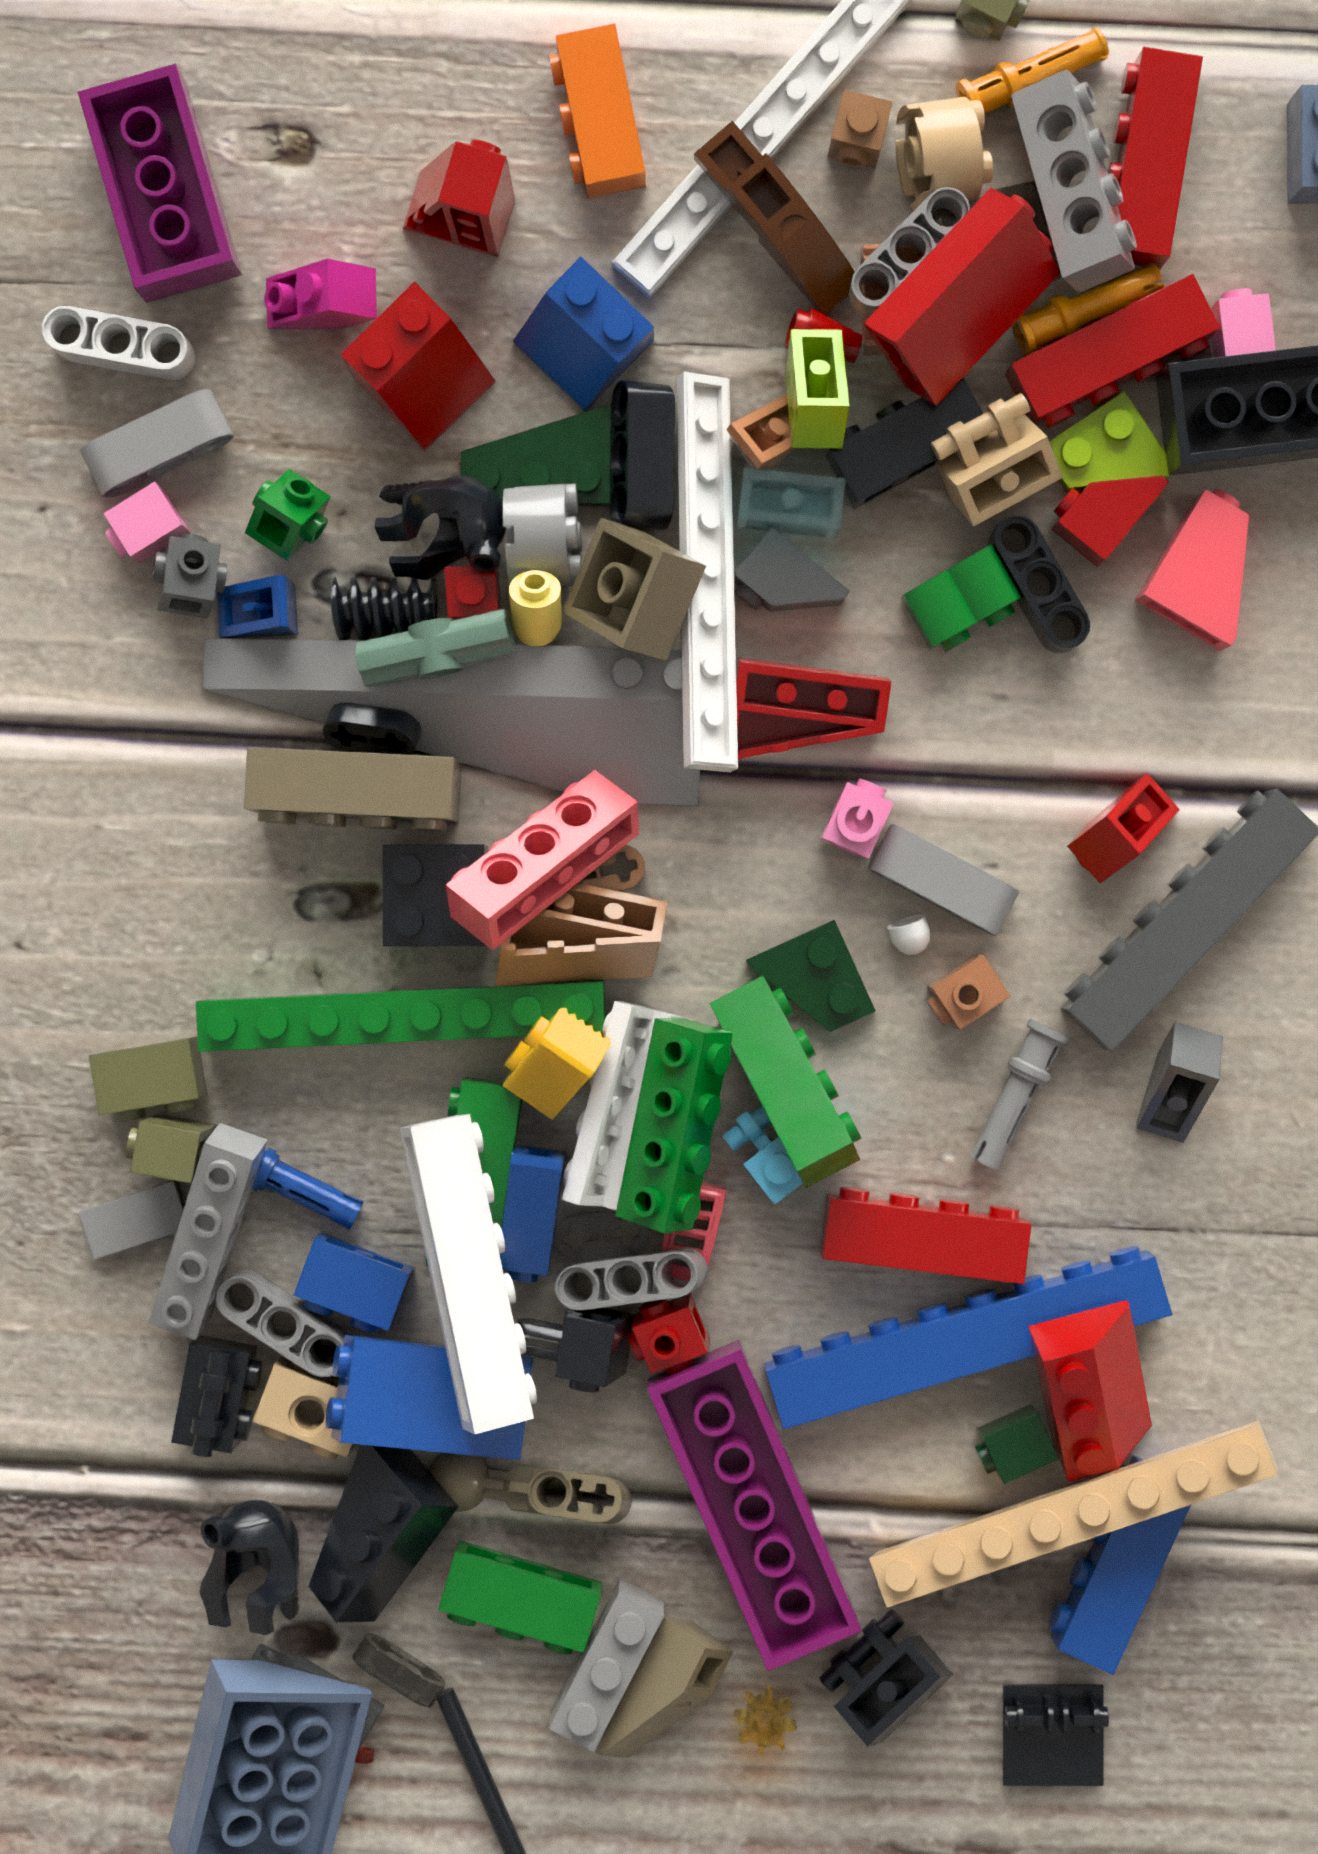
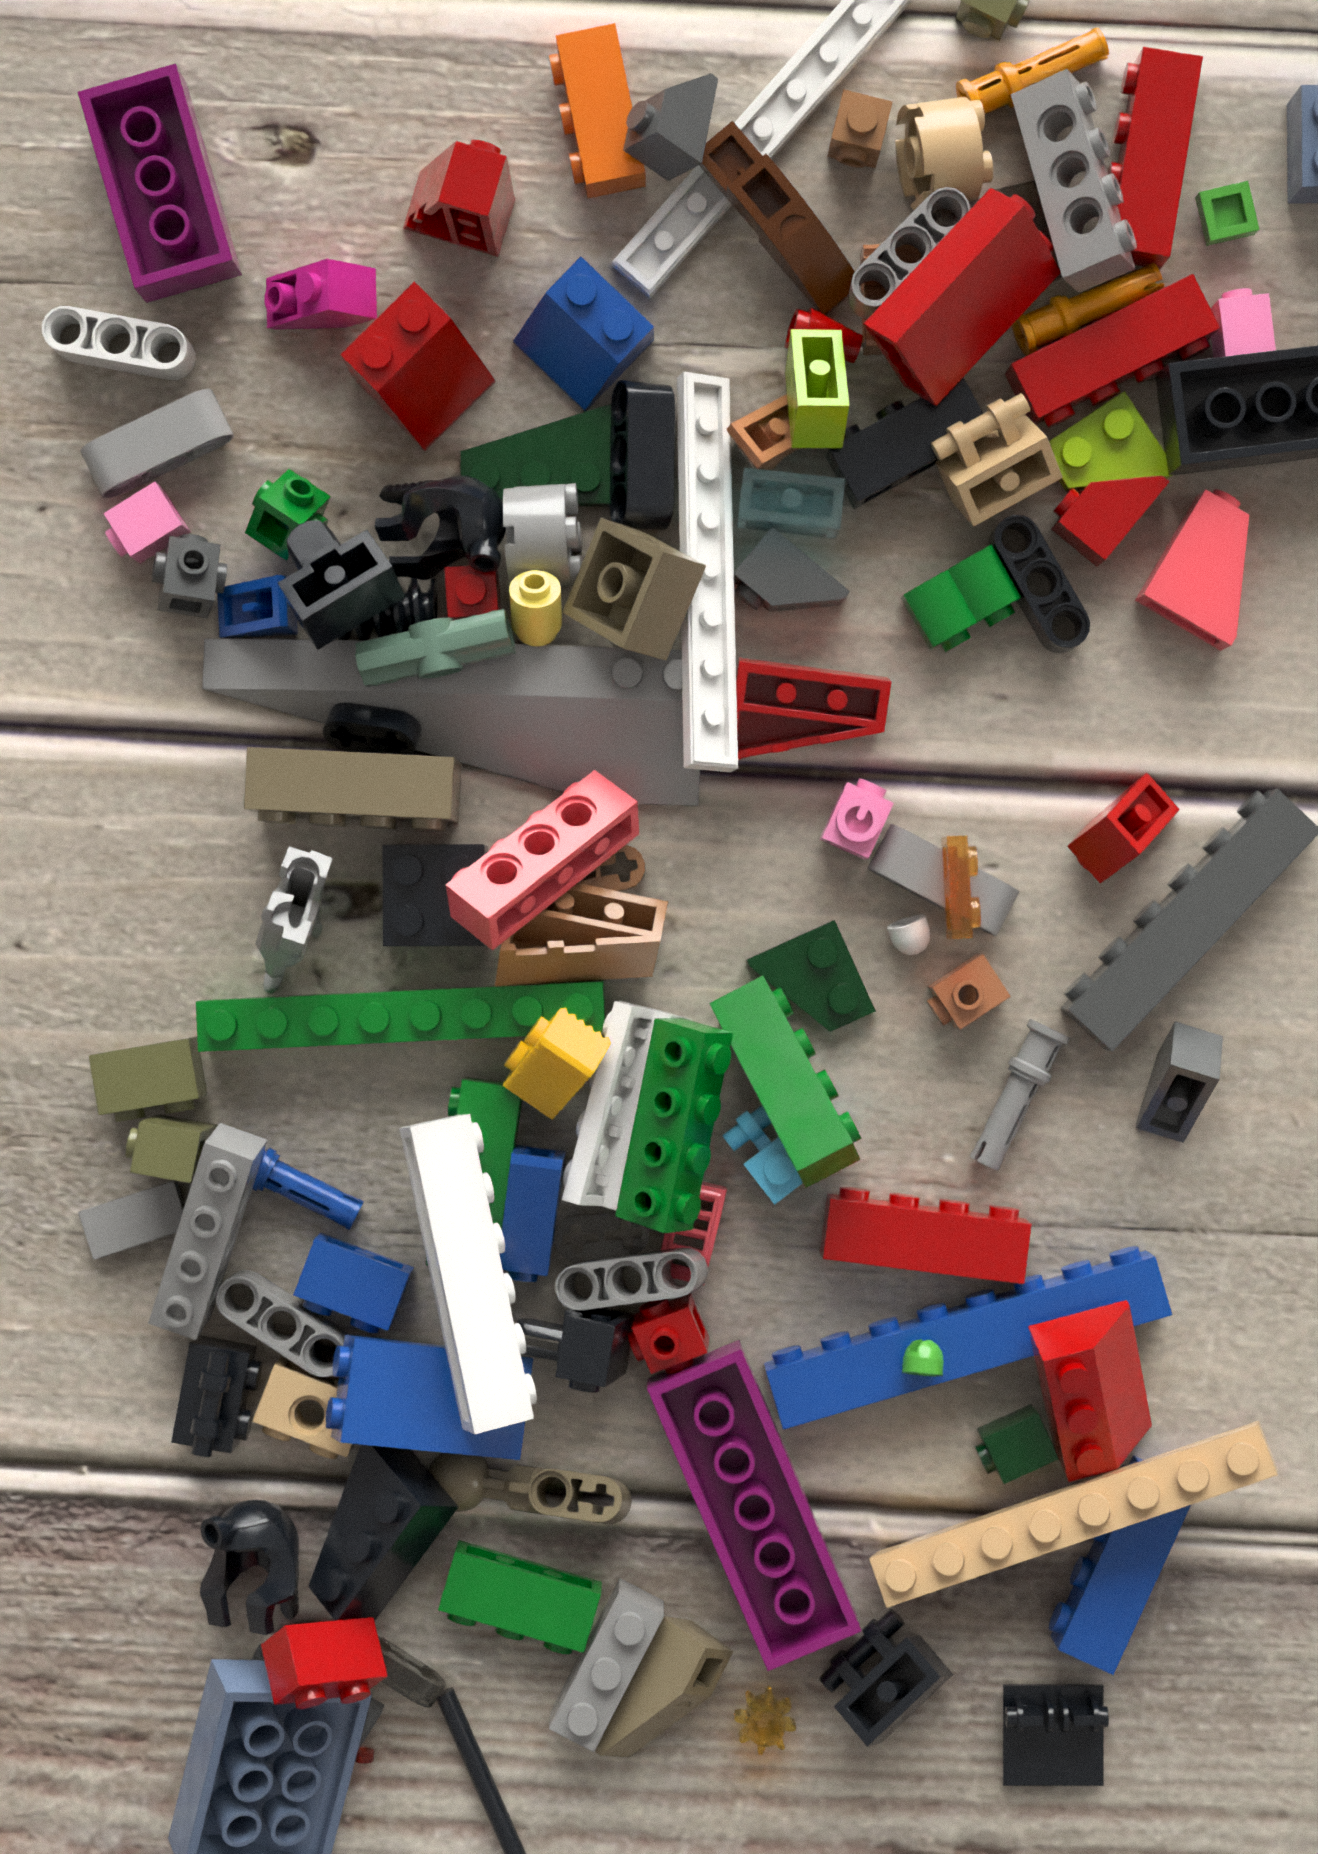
none -> light grey animal [255,847,333,994]
none -> red brick [261,1617,388,1709]
none -> black brick [278,521,405,650]
none -> dark grey slope [623,73,718,181]
none -> bright green hinge [902,1339,944,1377]
none -> clear orange plate [941,835,981,939]
none -> bright green plate [1195,181,1260,246]

